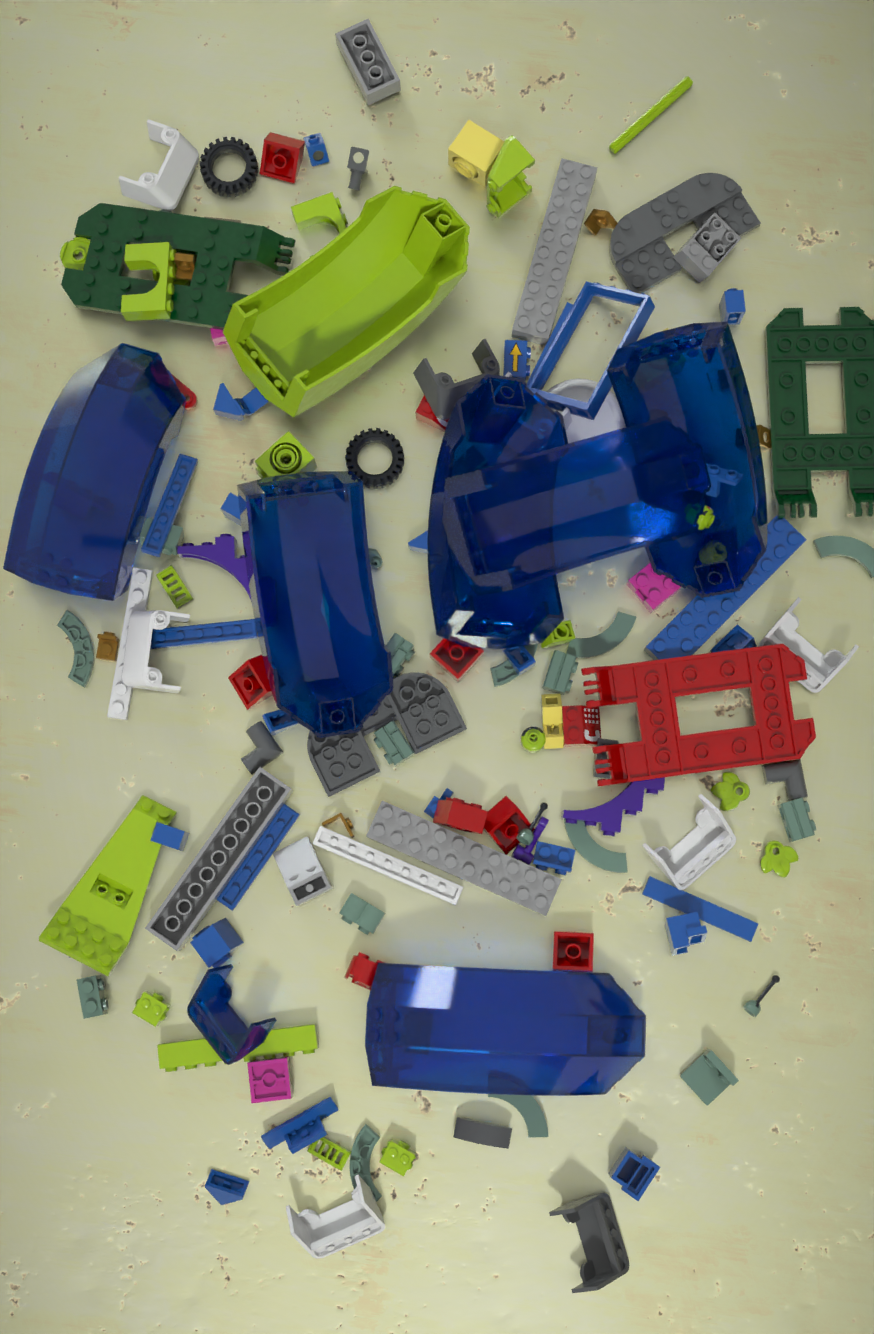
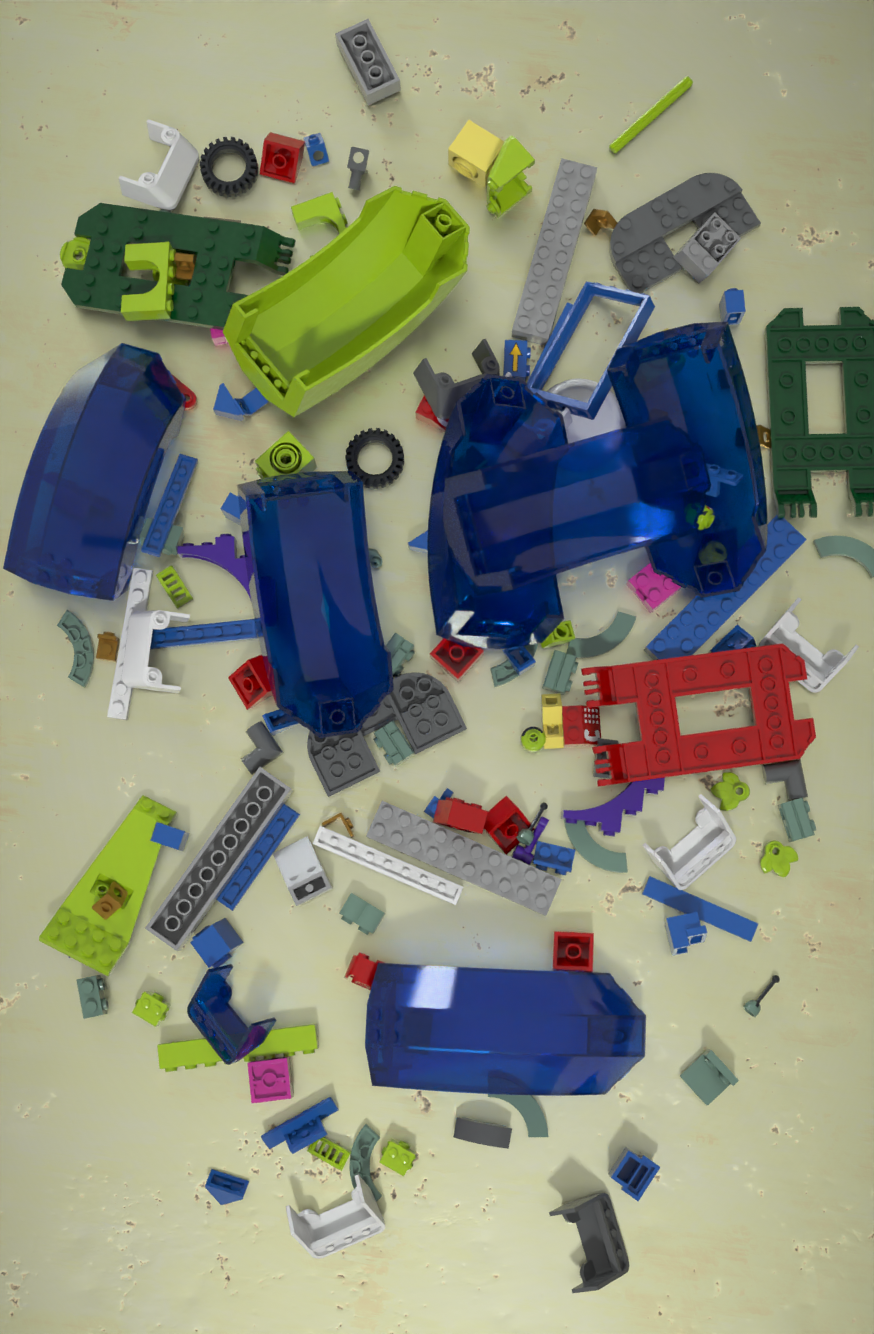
none -> pearl gold bracket [92,881,128,920]

